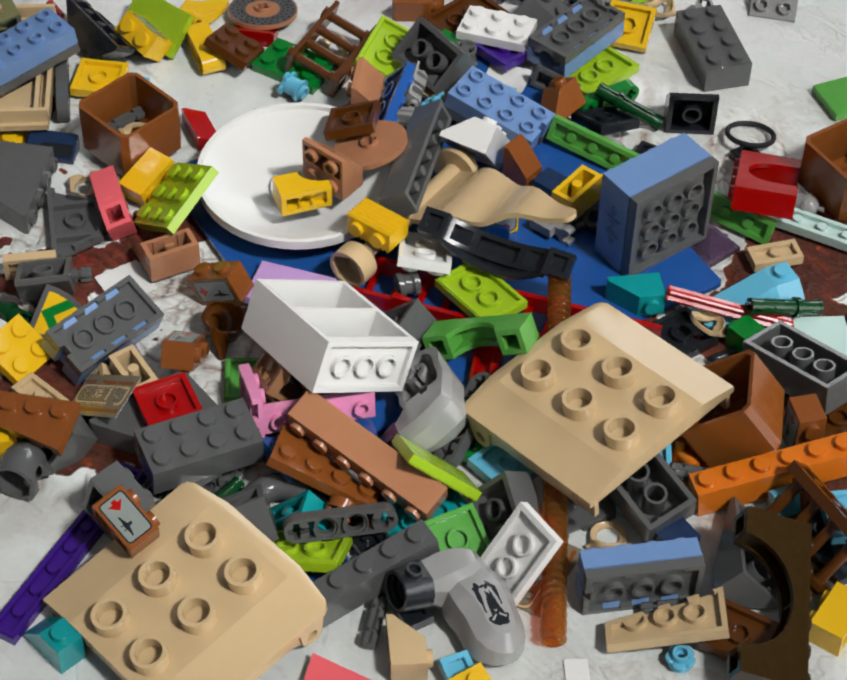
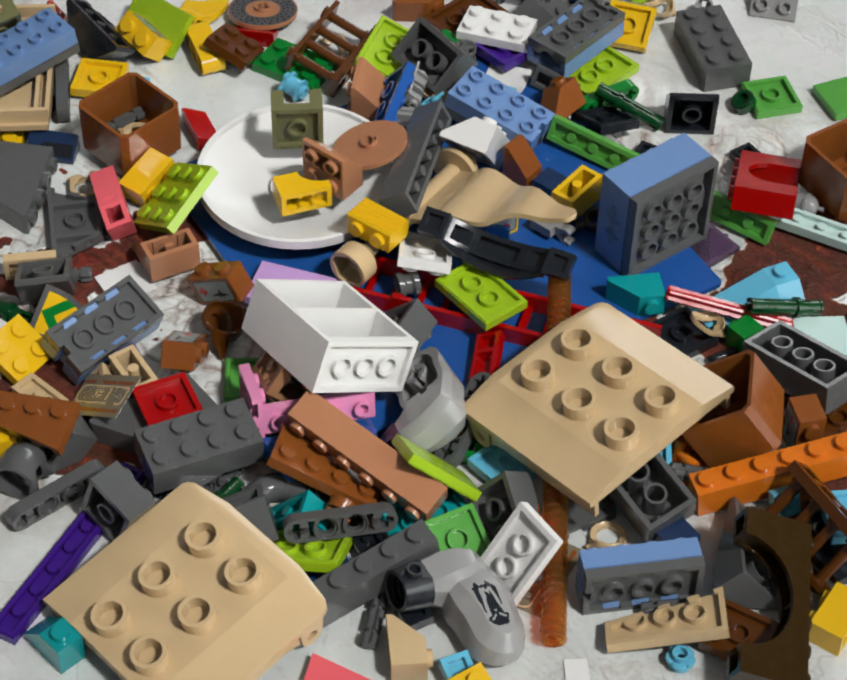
brick [92,484,160,559] -> none
reddish brown plate [323,99,382,141] -> none
bright green arch [422,312,539,360] -> none
black tyre [725,121,777,149] -> none
tan plate [745,239,804,272] -> none
none -> dark grey beam [5,459,106,531]
none -> olive panel [270,89,324,149]
none -> dark green tile [731,90,756,114]
none -> bright green tile [740,75,803,119]

